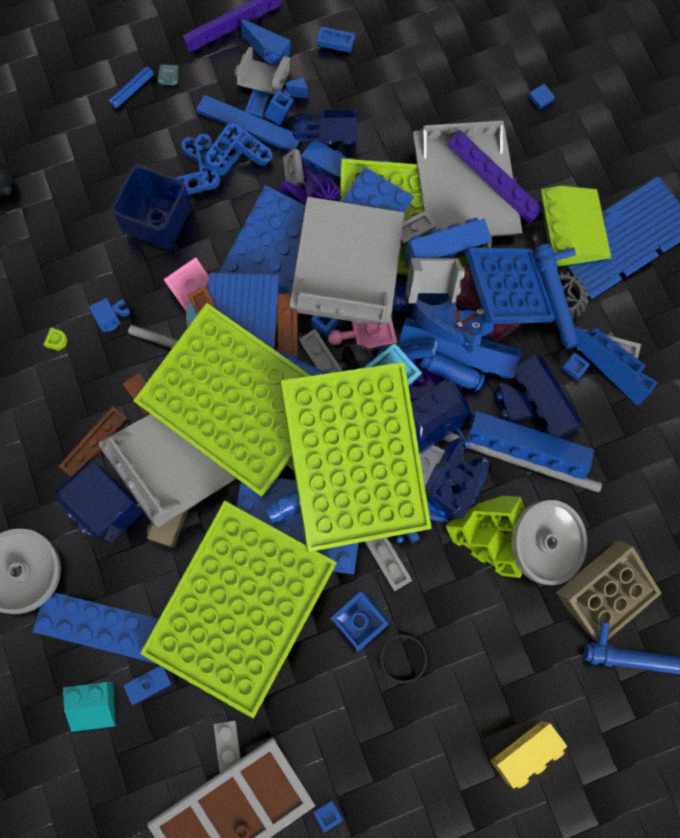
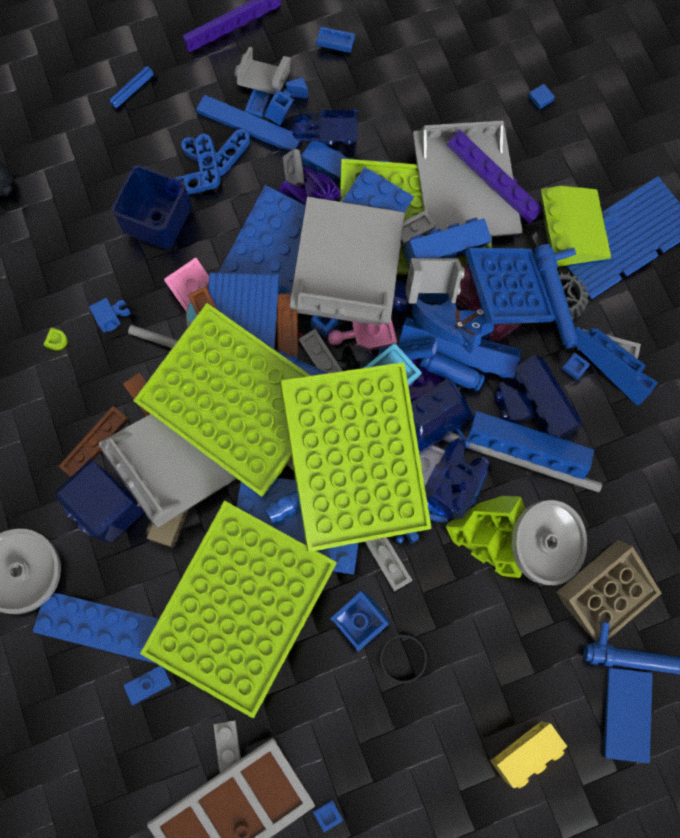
teal slope [63,682,116,732] -> none
clear light blue tile [158,65,179,85] -> none
blue beam [204,123,272,170] -> none
blue slope [241,19,290,67] -> none
none -> blue tile [604,668,652,763]

